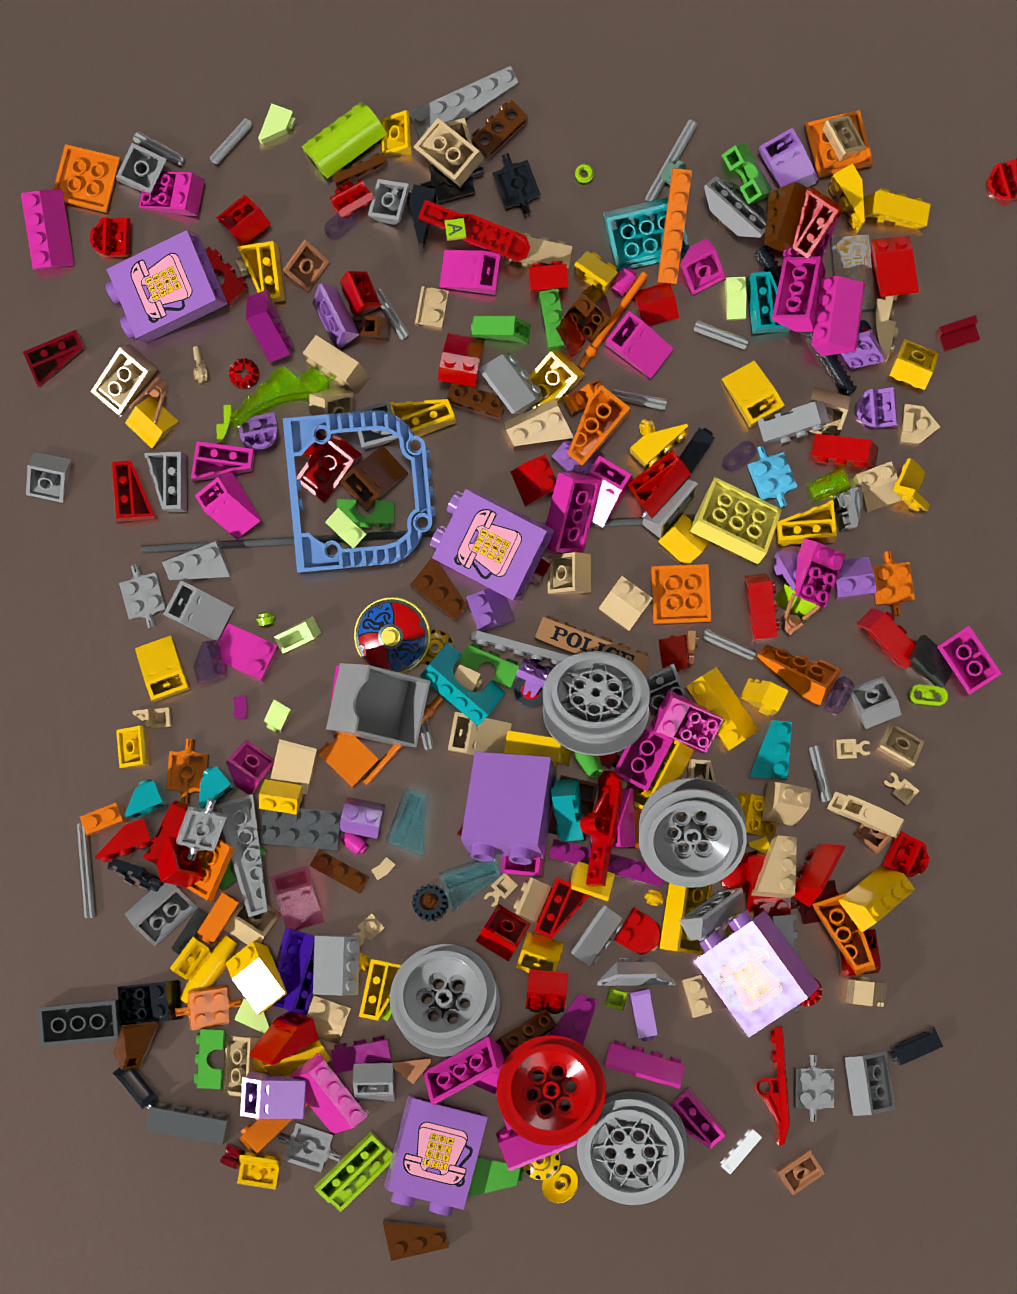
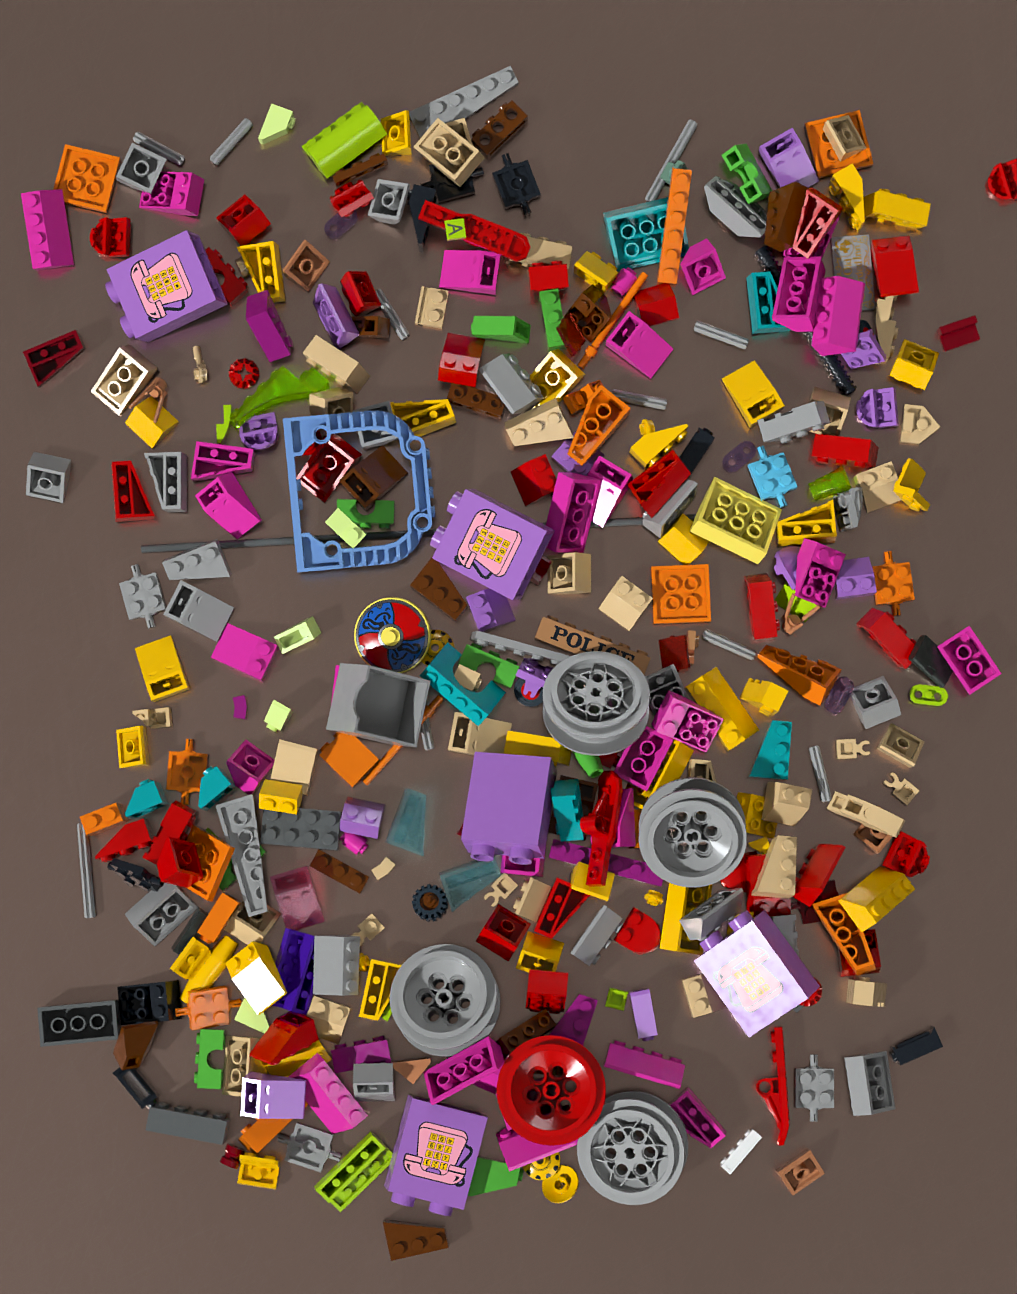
light grey plate [176,798,227,861] -> none
clear purple slope [193,640,227,684] -> none
lime plate [256,611,275,626] -> none
lime plate [575,164,594,183] -> none
light grey wedge [597,958,675,986] -> none
yellowish green slope [725,277,746,320] -> none

